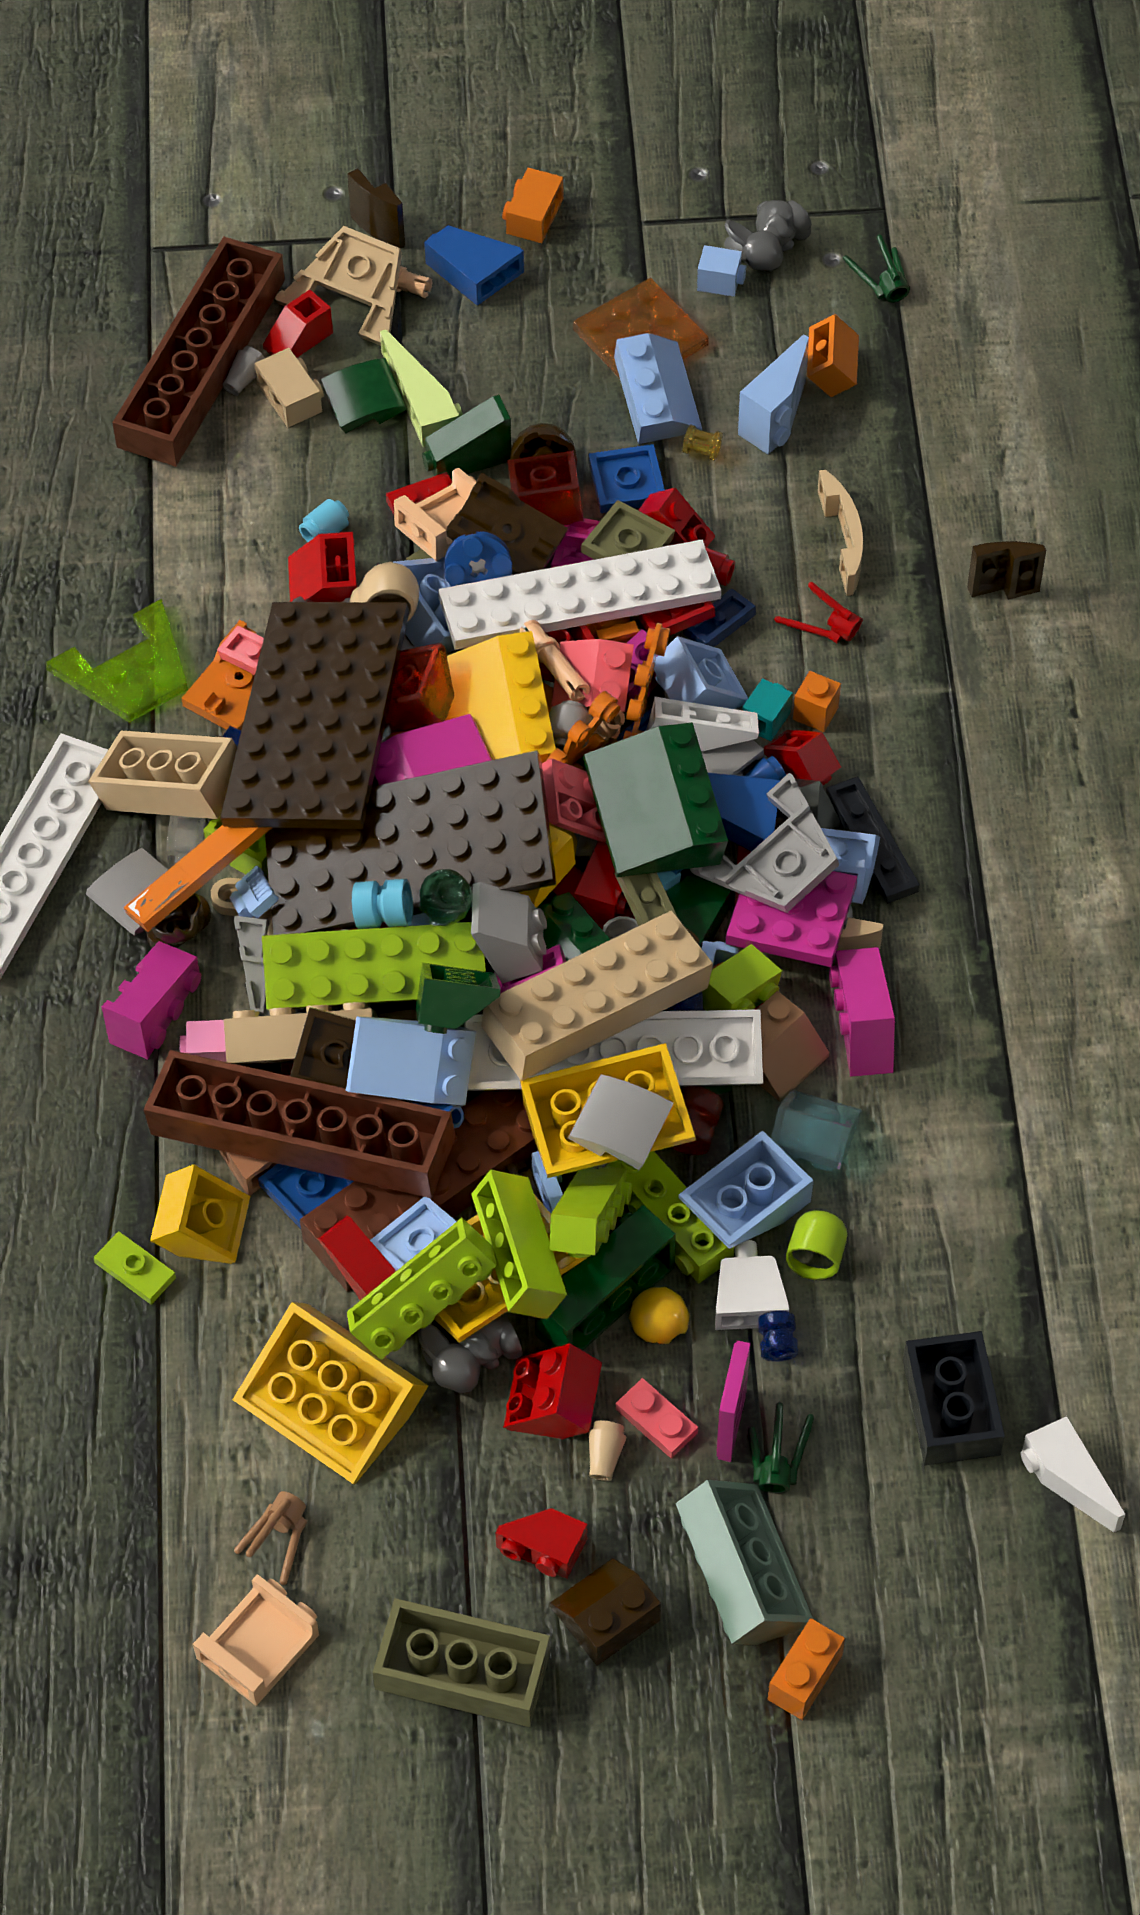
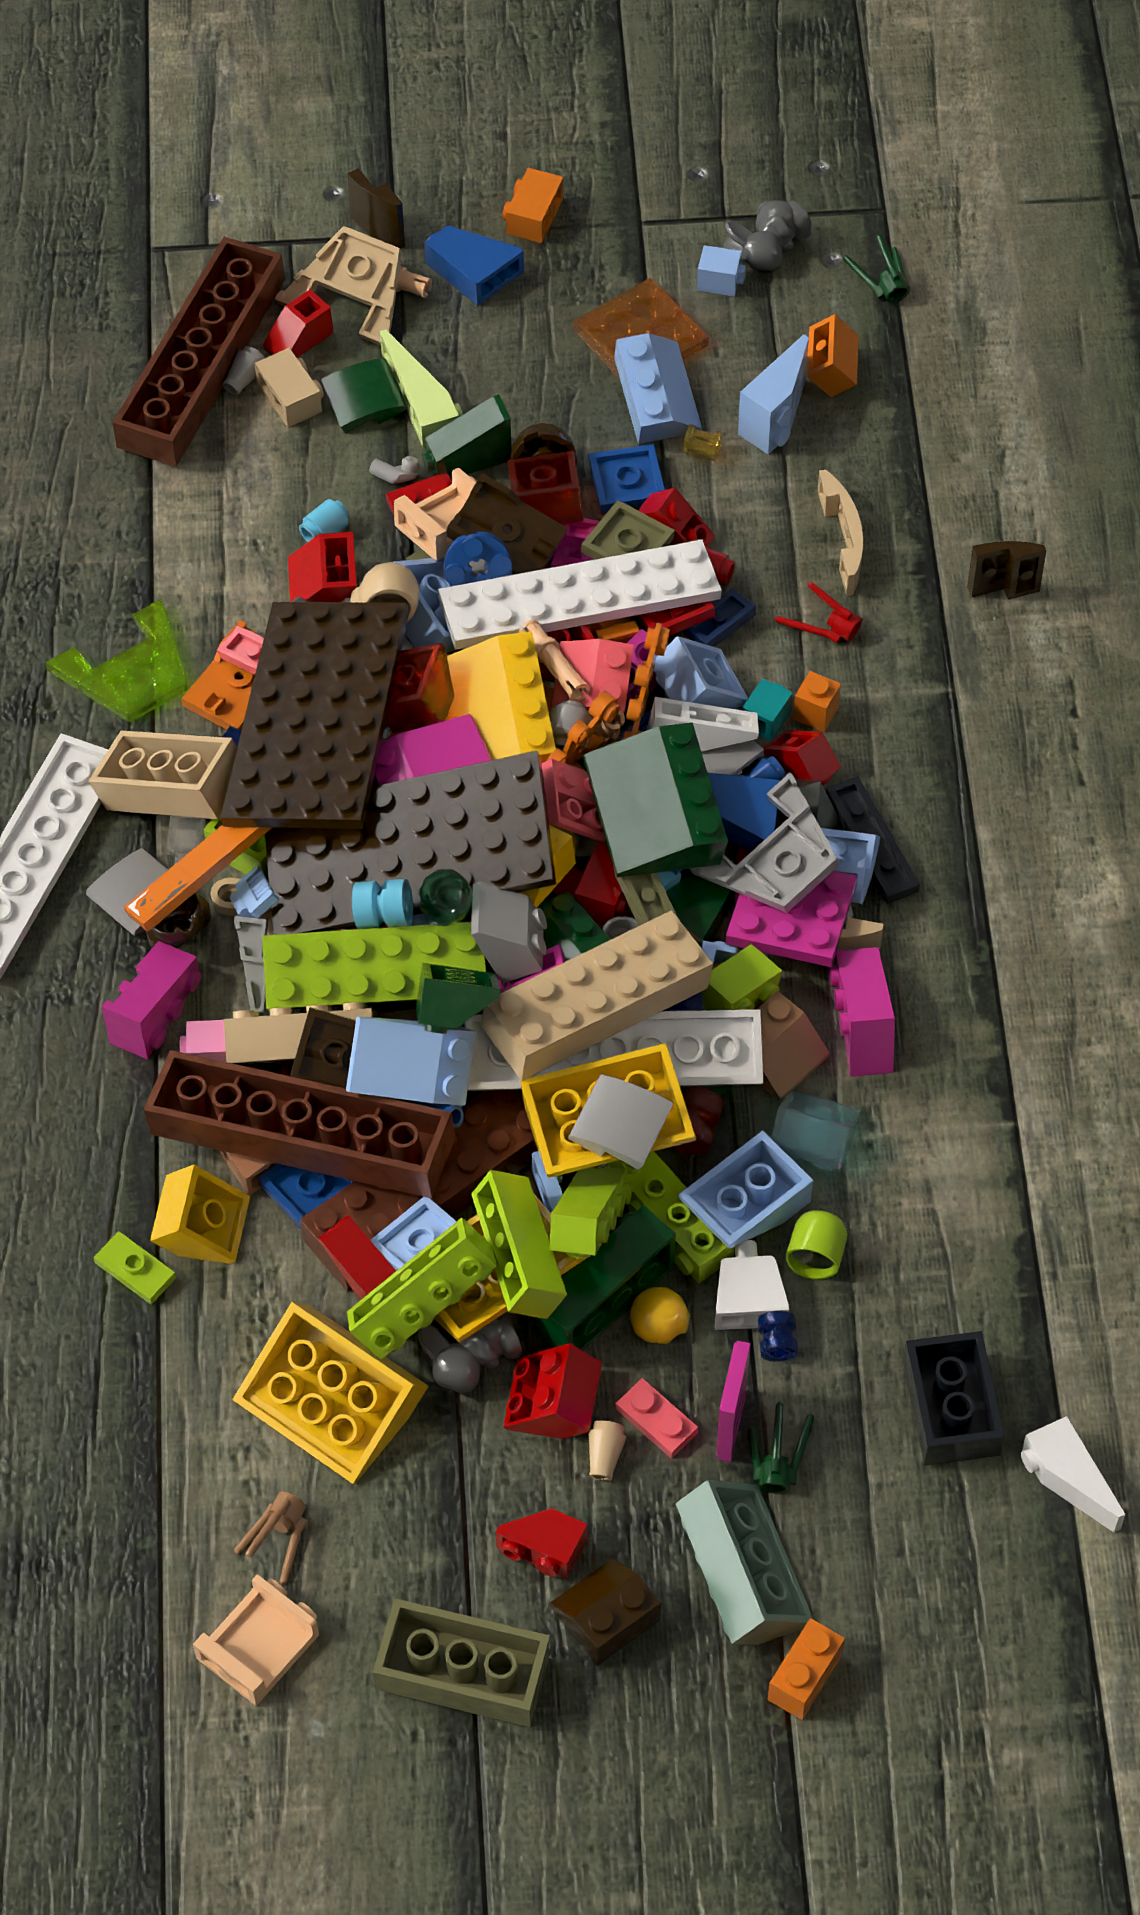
none -> light grey arm [369,456,420,484]

